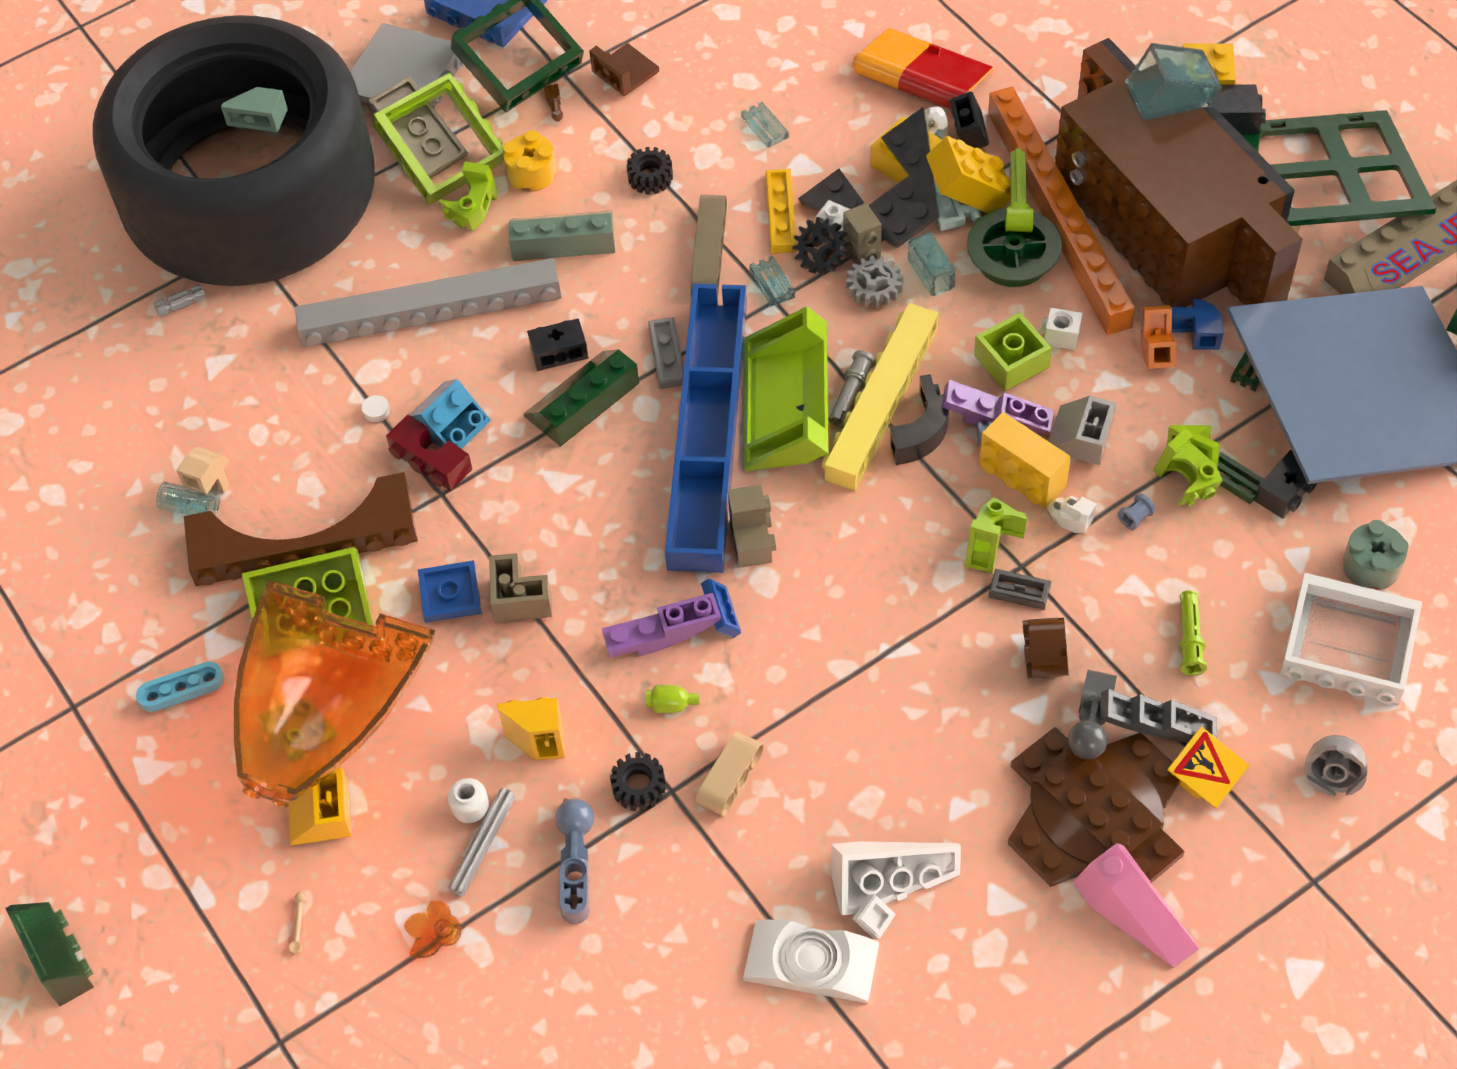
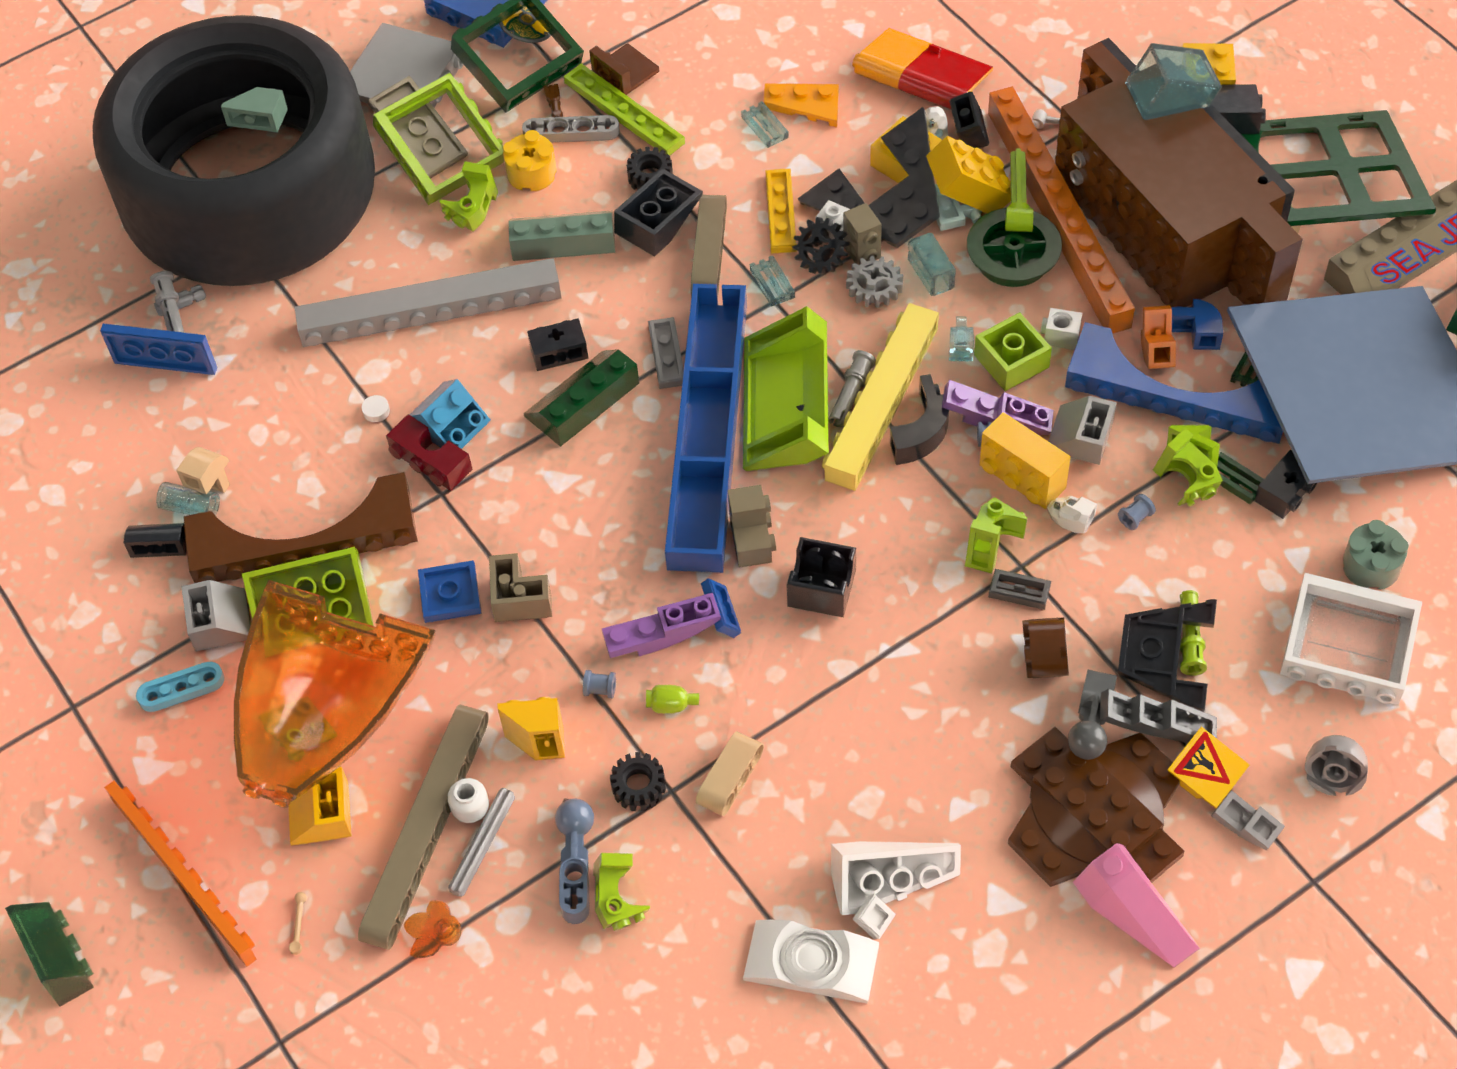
none -> blue tile [100,323,218,375]
none -> orange plate [104,780,257,967]
none -> black brick [123,523,187,558]
none -> light grey pin [150,271,184,332]
none -> light grey slope [181,580,253,651]
none -> dark tan beam [358,704,489,950]
none -> shield [499,7,551,43]
none -> light grey beam [522,115,620,143]
none -> lime plate [564,63,685,155]
none -> sand blue bush [583,670,616,699]
none -> lime tile [593,853,650,931]
none -> black slope [614,168,703,257]
none -> light orange wing [764,83,839,127]
none -> black piece [787,537,856,618]
none -> clear light blue piece [949,316,974,361]
none -> white hand [1032,109,1060,130]
none -> blue arch [1065,322,1283,444]
none -> black wing [1118,599,1217,712]
none -> light grey slope [1211,790,1285,850]

